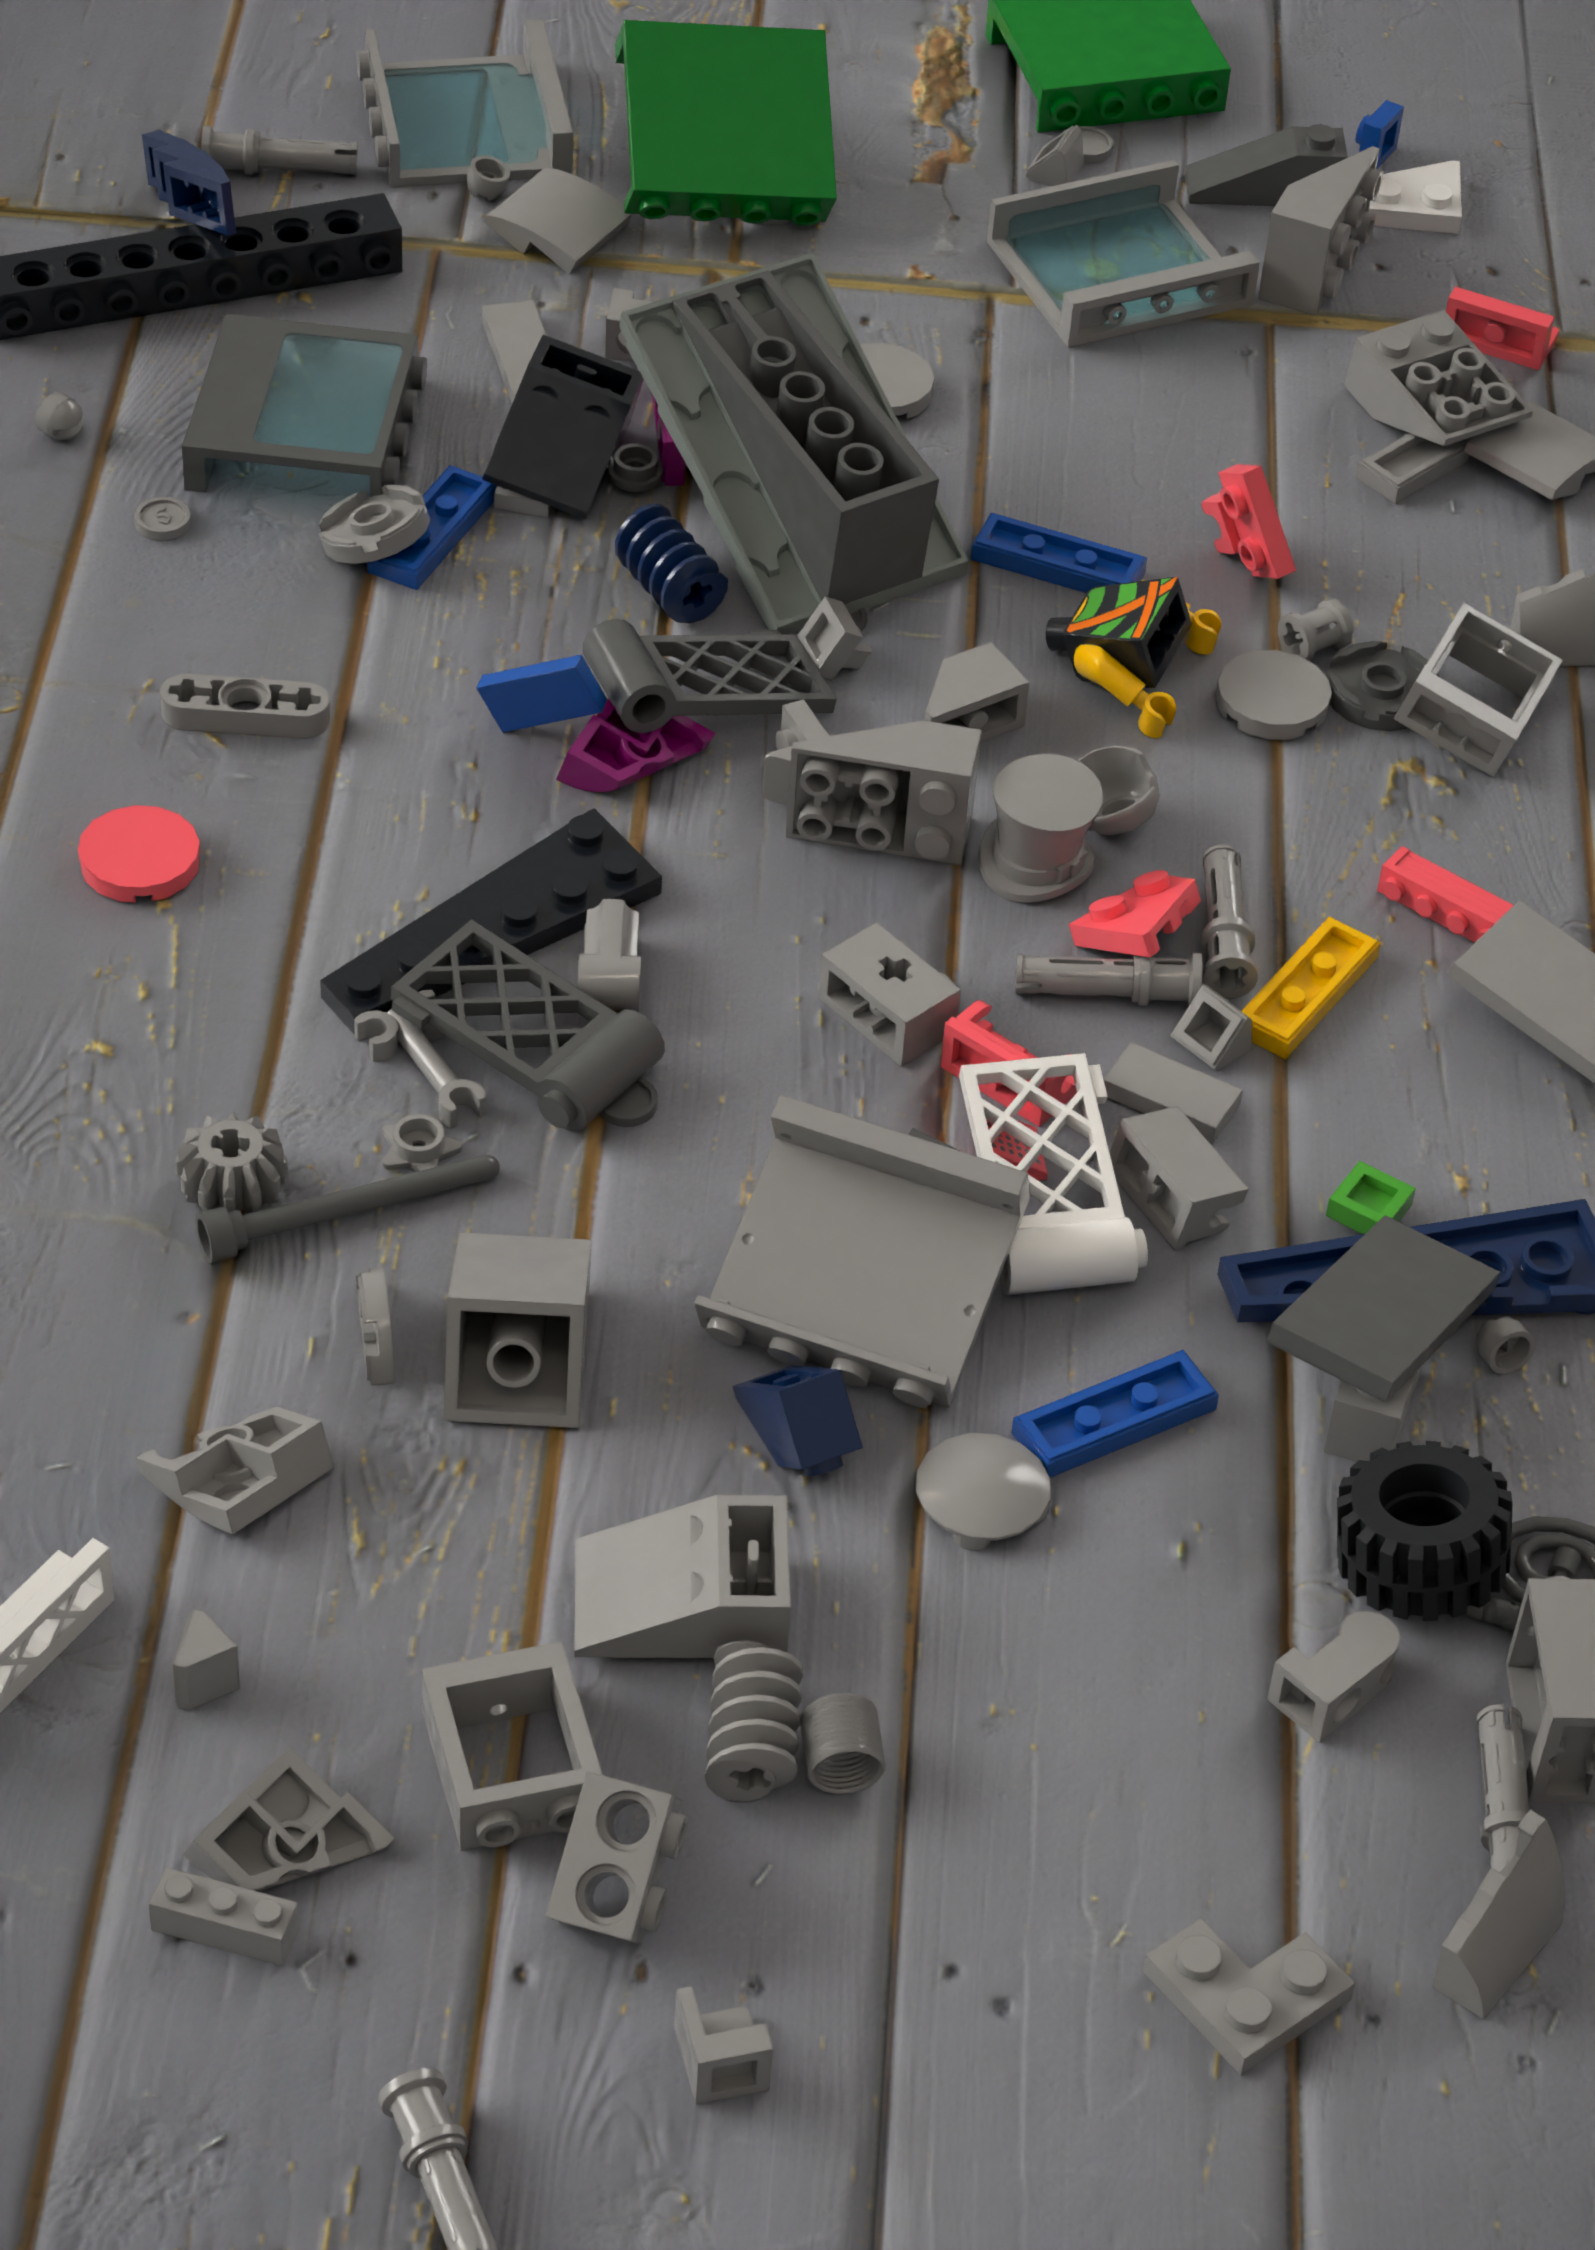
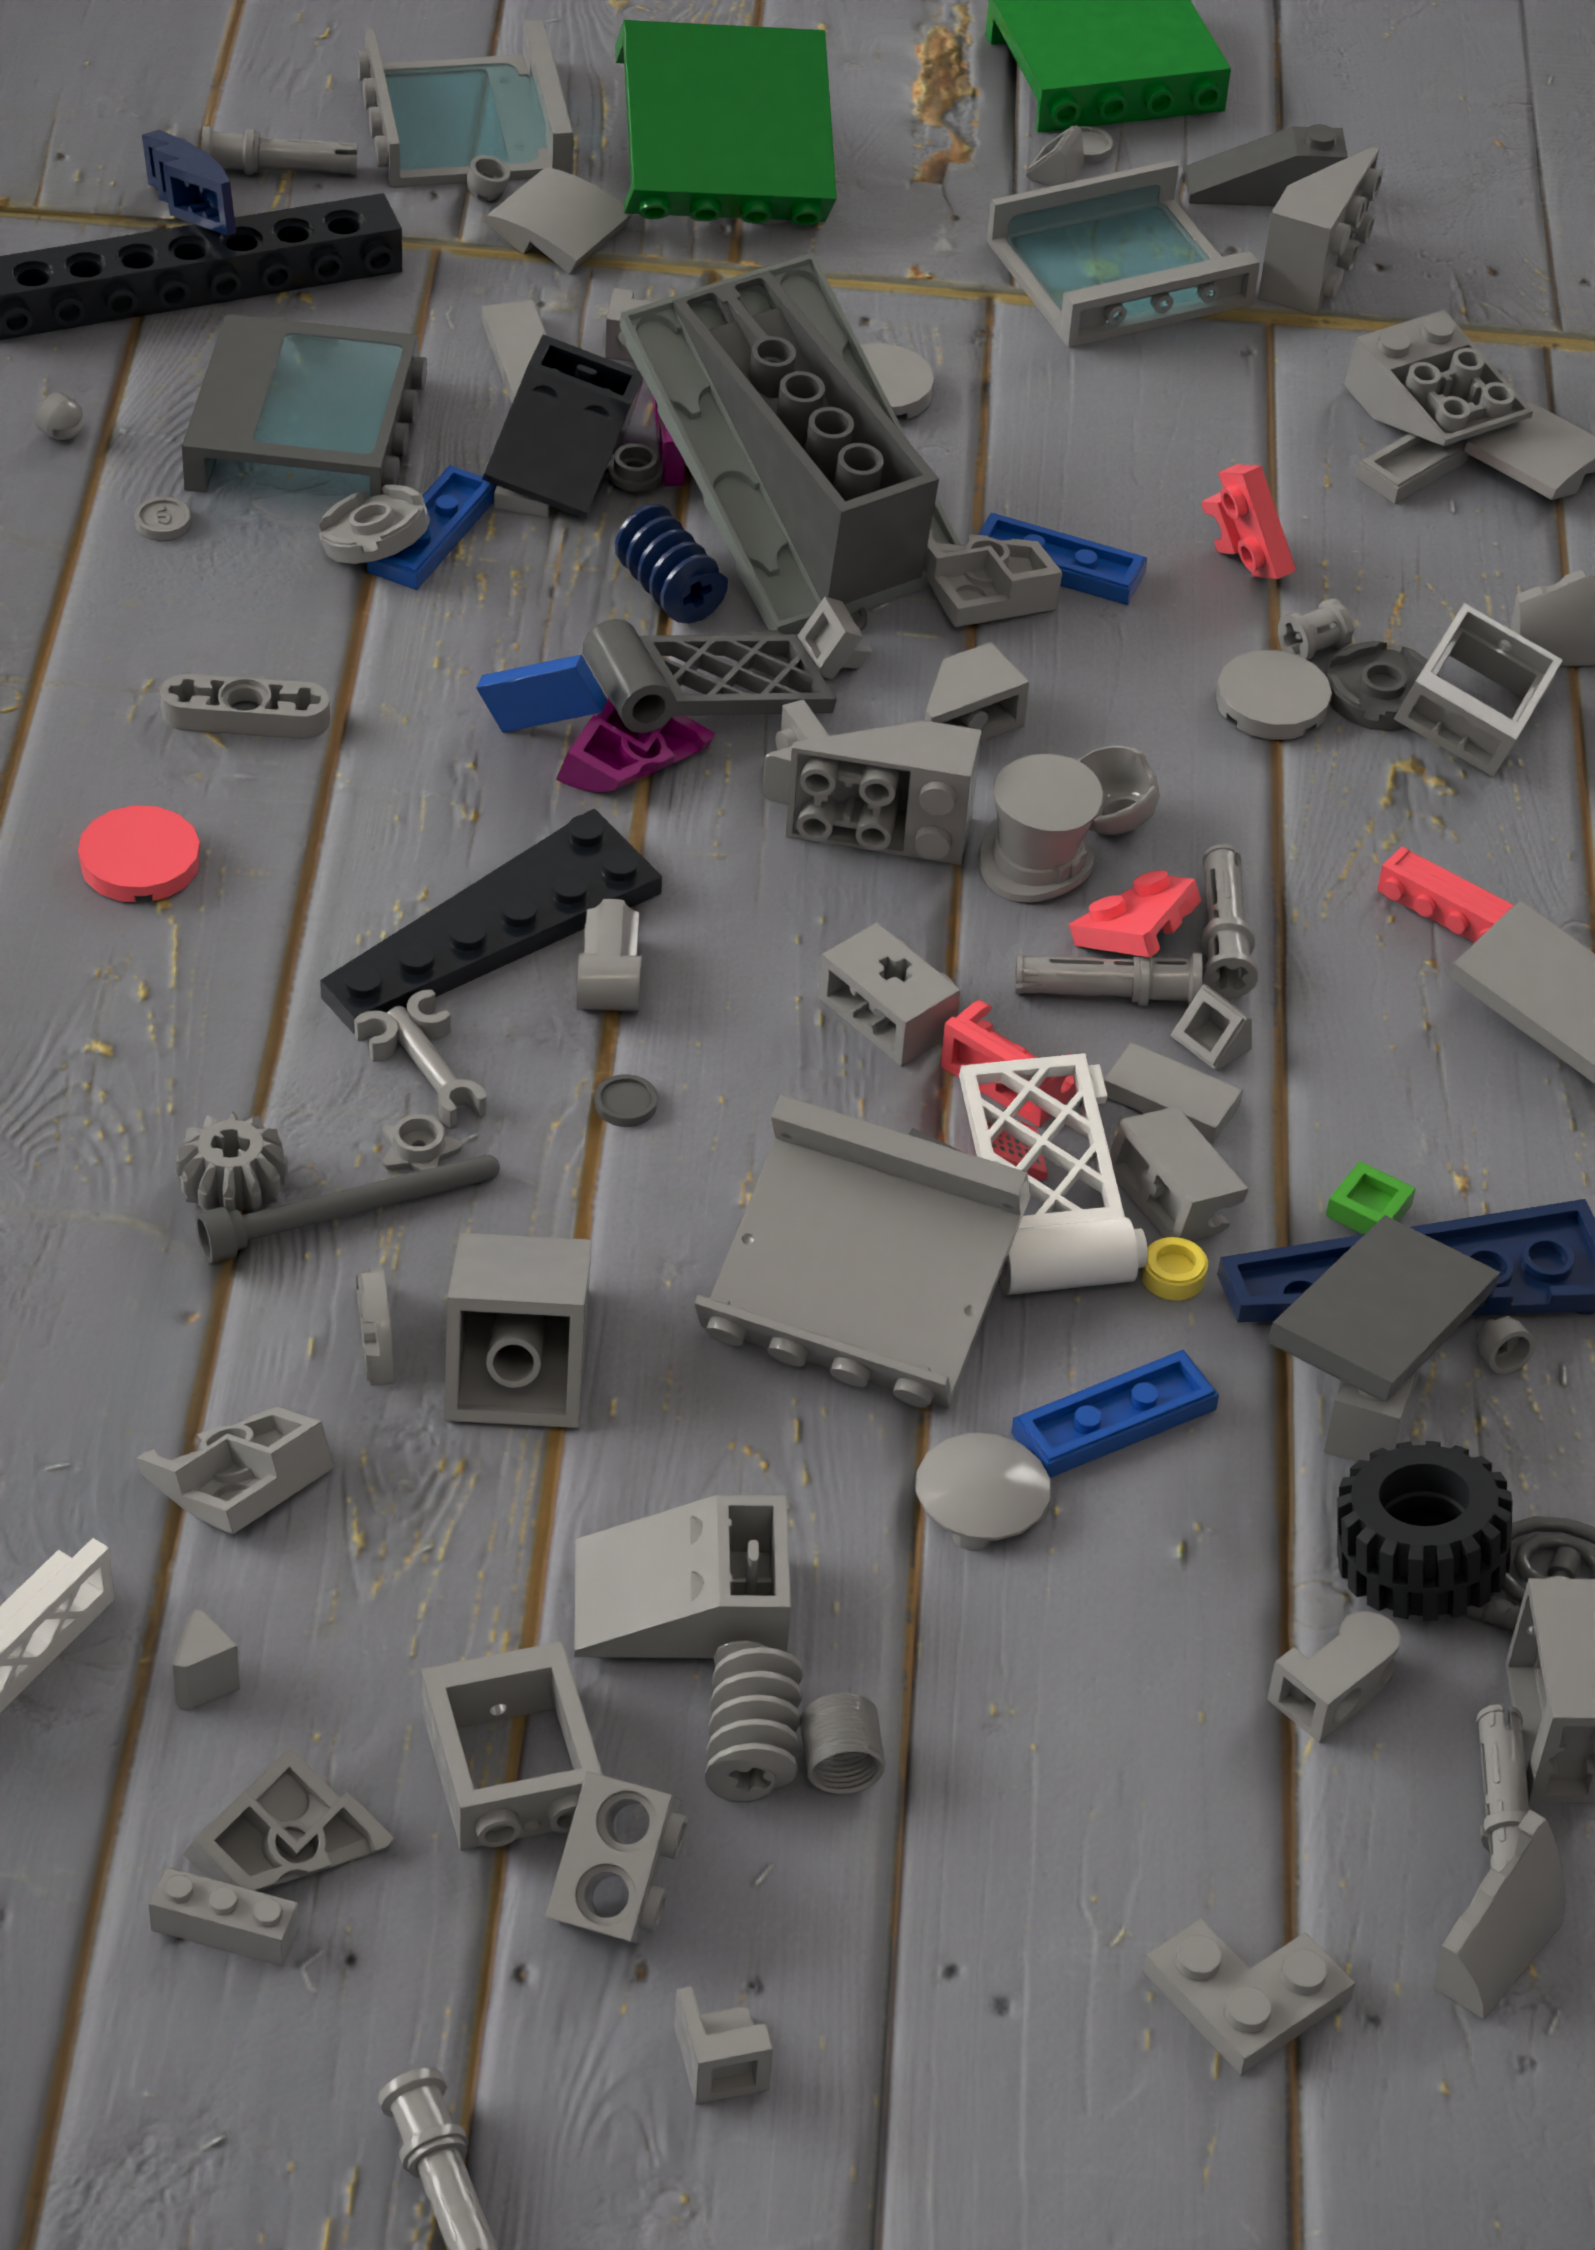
dark grey piece [390,919,665,1132] -> none
dark blue slope [732,1365,863,1476] -> none
torso [1046,577,1221,738] -> none
yellow tile [1242,916,1381,1060] -> none
blue plate [1355,100,1404,169] -> none
white wing [1369,160,1462,234] -> none
coral panel [1446,286,1559,370] -> none
none -> light grey slope [923,530,1062,627]
none -> light yellow tile [1141,1237,1208,1301]

